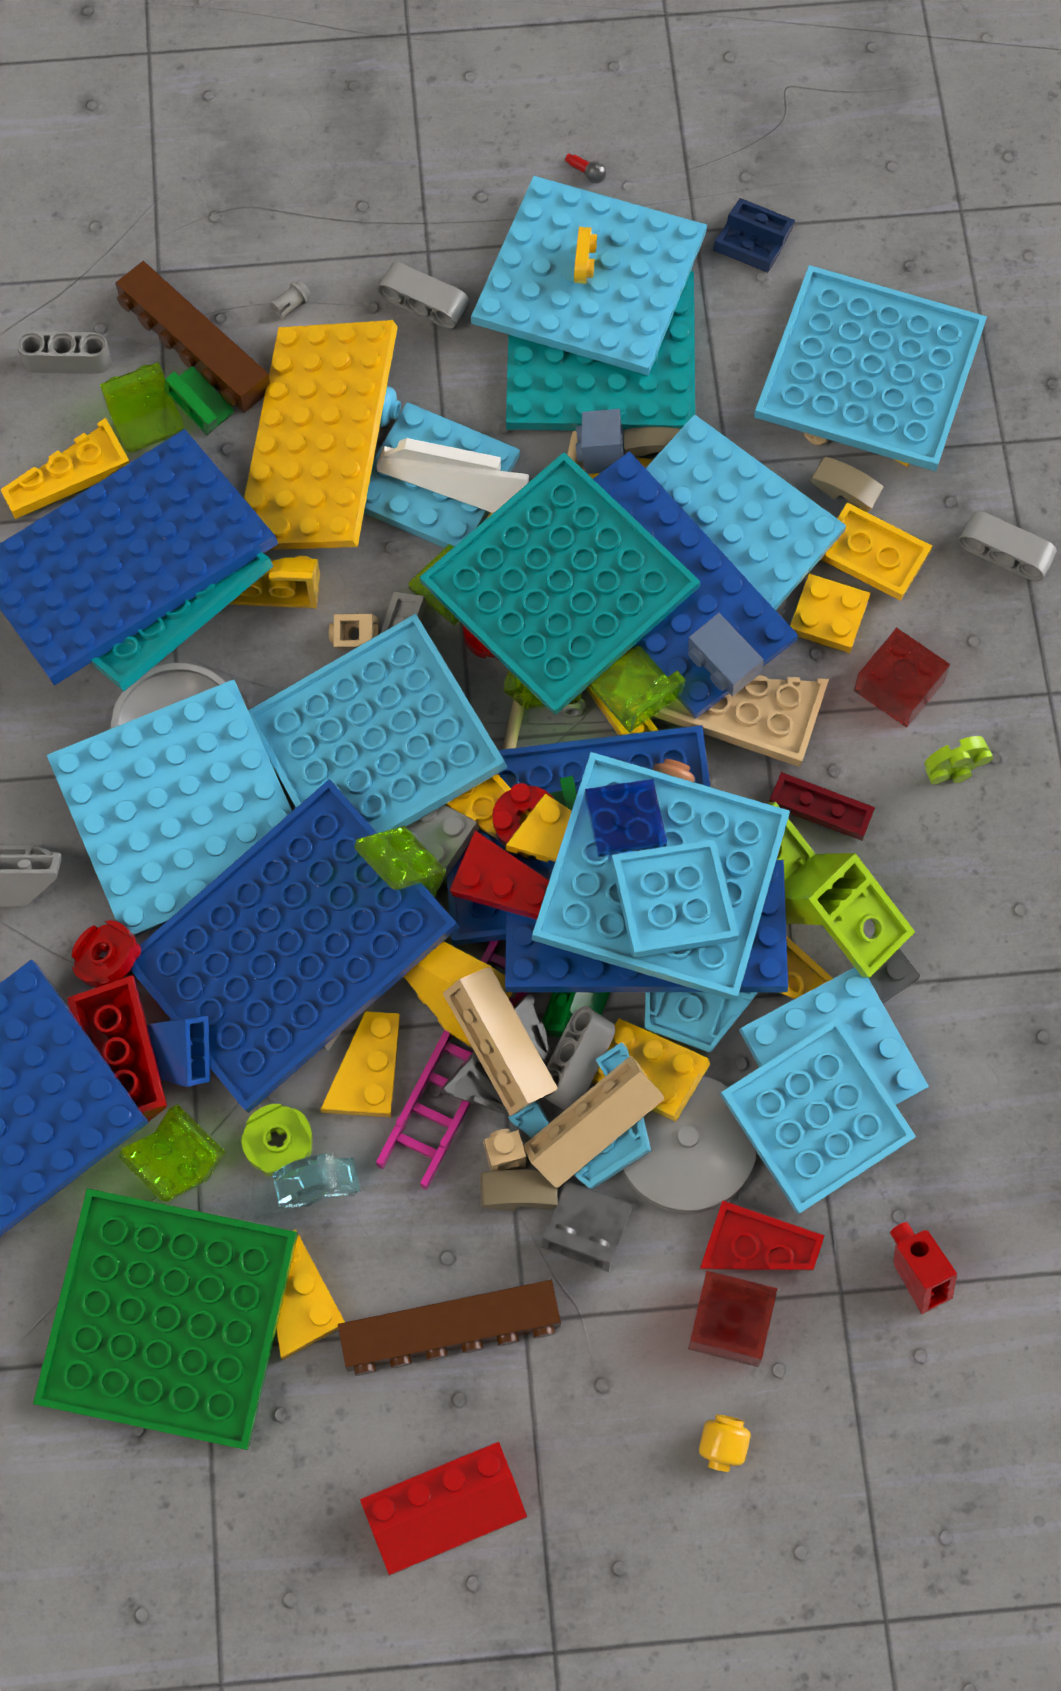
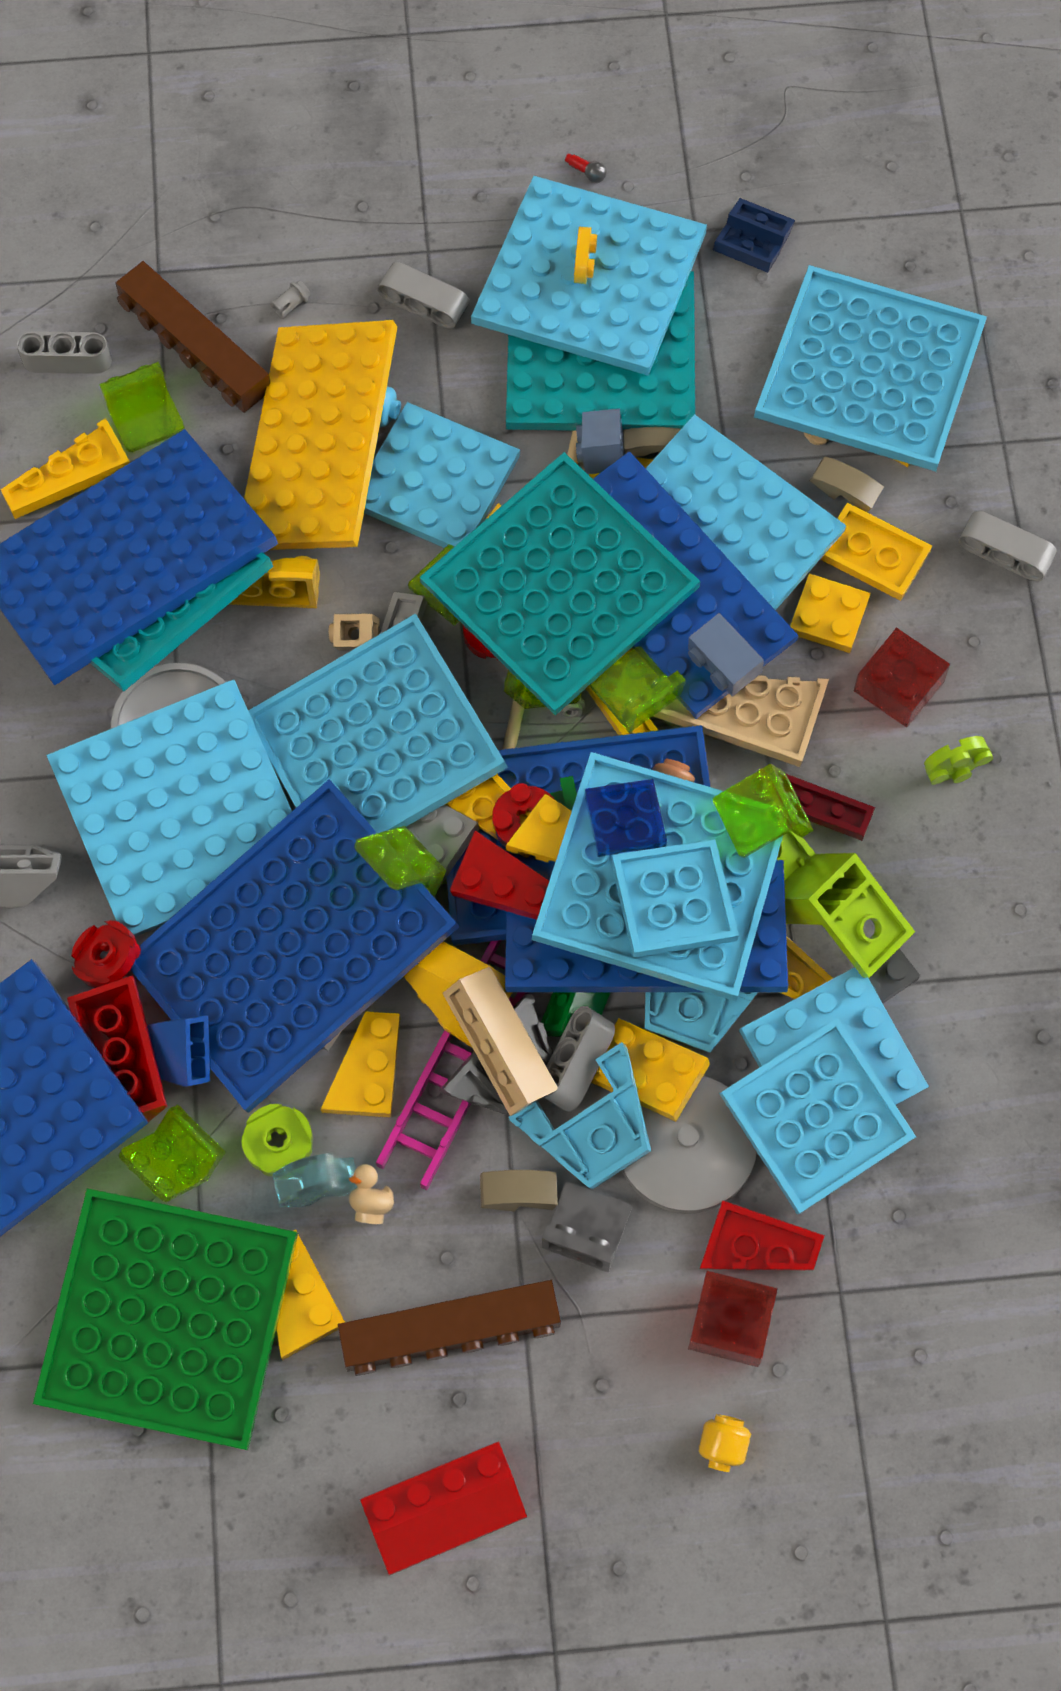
green panel [164,367,234,436] -> none
white wedge [377,438,529,513] -> none
tan brick [483,1129,526,1171] -> none
tan panel [523,1055,664,1188] -> none
red torso [890,1222,957,1314] -> none
none -> tan animal [349,1164,394,1224]
none -> clear neon green bracket [713,764,814,858]

